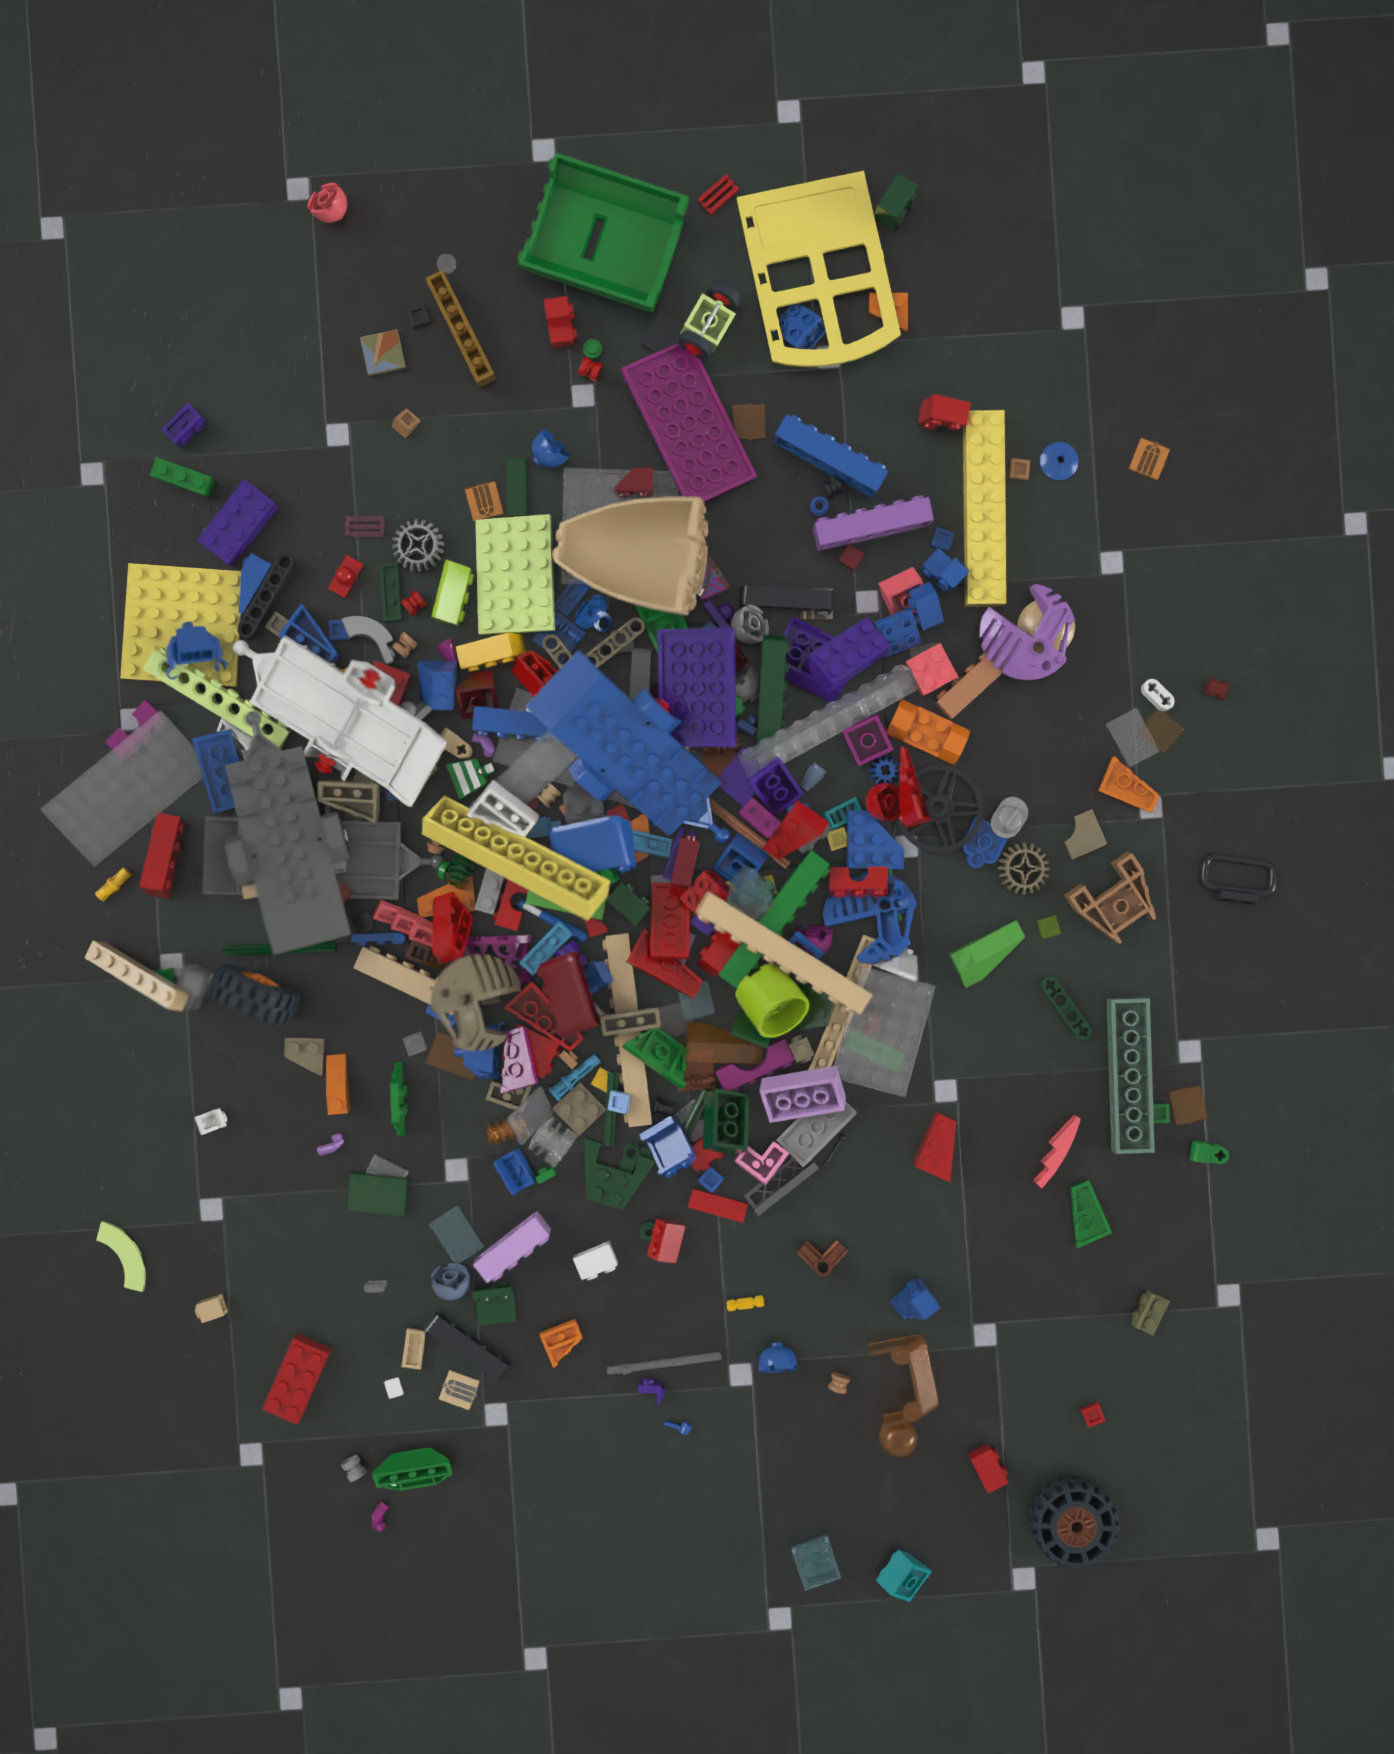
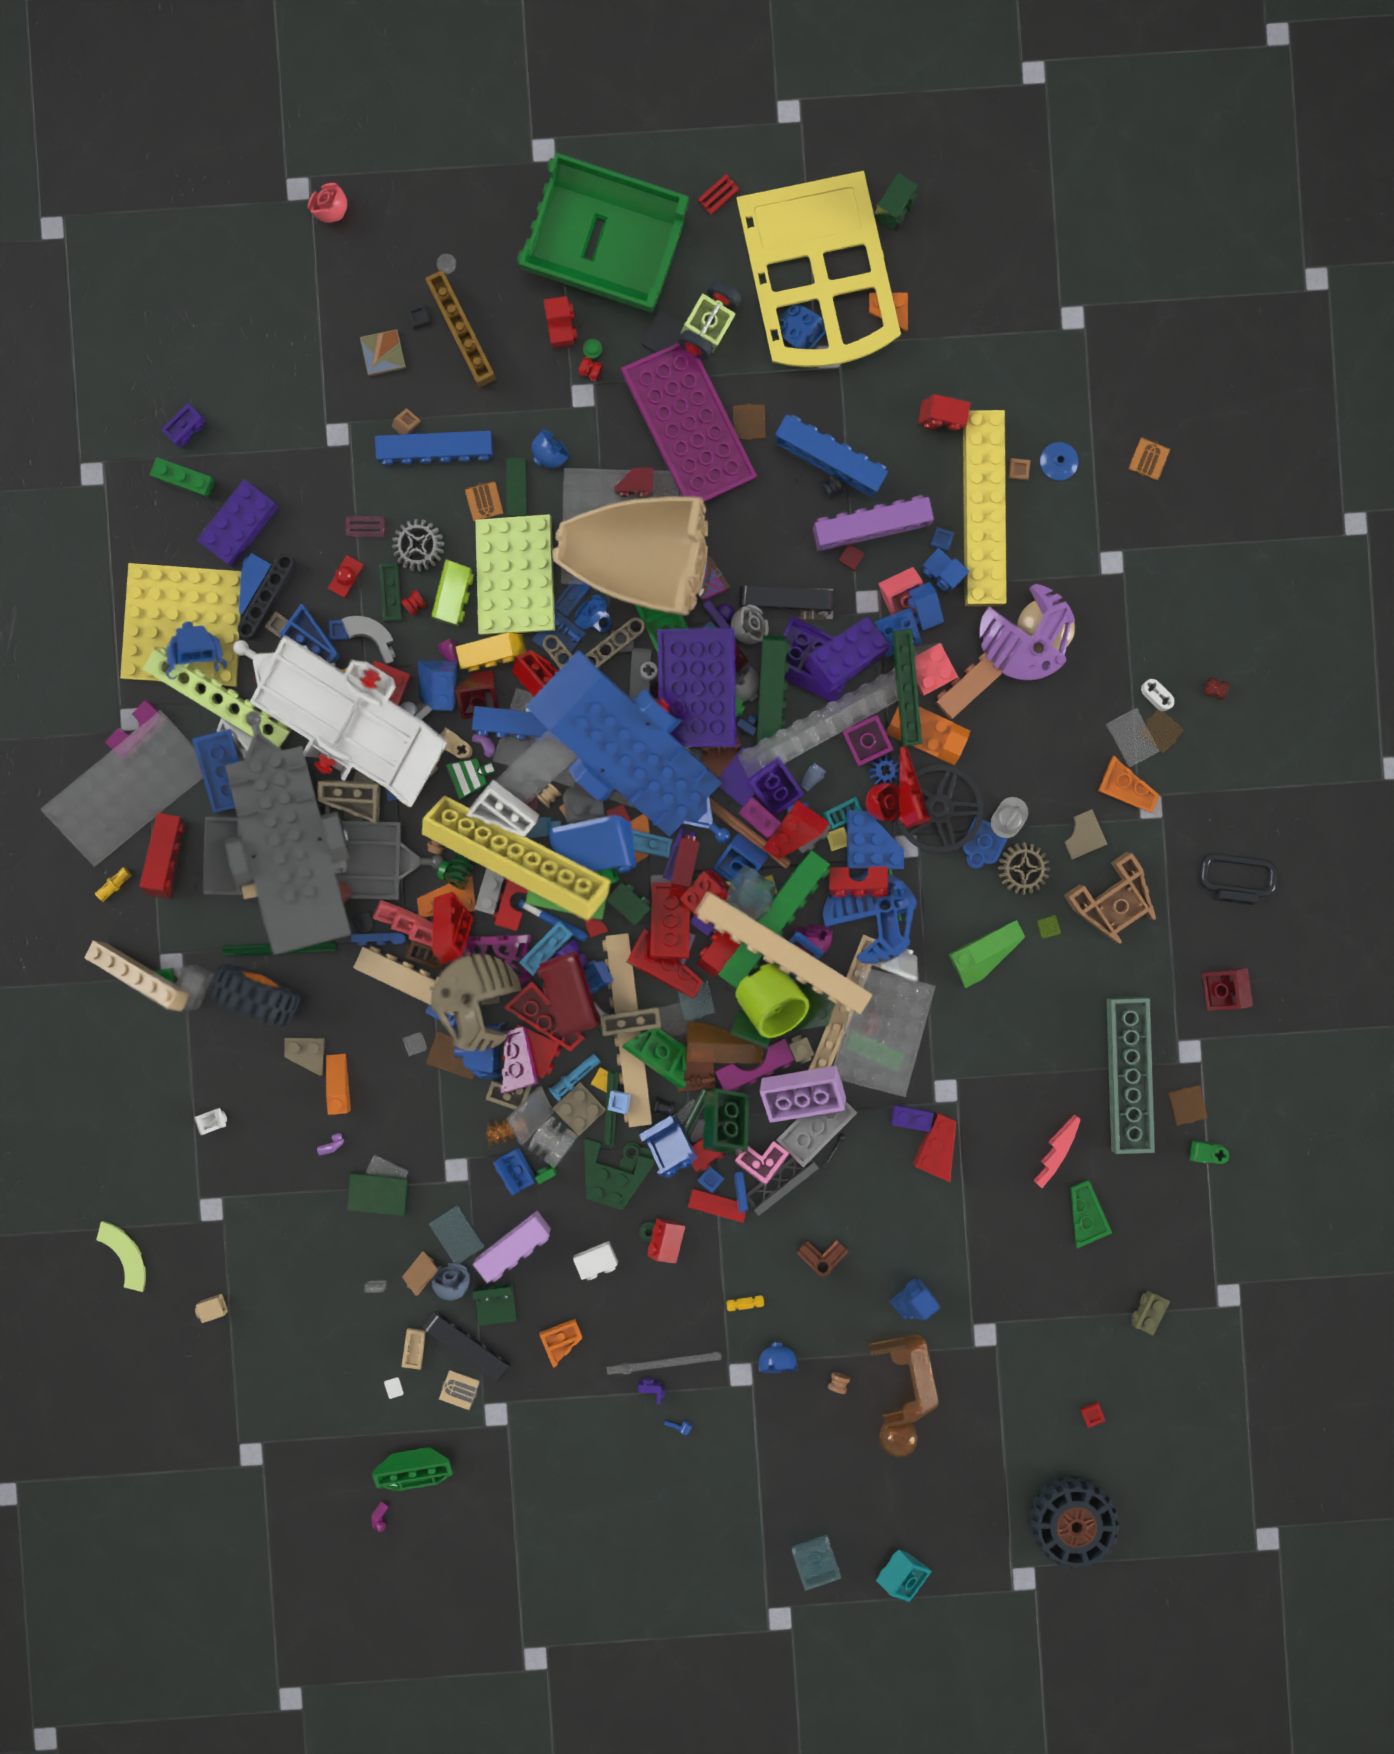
red brick [262,1333,332,1425] -> none
light grey wheel [341,1455,367,1482] -> none
green wing [390,1062,408,1136] -> none
medium nougat wheel [391,631,418,659] -> none
medium nougat plate [559,1049,579,1069] -> none
blue plate [810,497,829,516] -> none
red brick [968,1444,1009,1493] -> none
dark green beam [1040,976,1092,1040] -> none
green plate [1153,1103,1170,1123] -> none
none -> blue brick [375,431,493,465]
none -> medium nougat piece [402,1251,438,1296]
none -> light grey bush [640,662,658,681]
none -> blue tile [734,1172,748,1213]
none -> dark purple brick [890,1104,934,1132]
none -> dark green tile [892,628,922,747]
none -> dark red slope [1202,968,1253,1011]

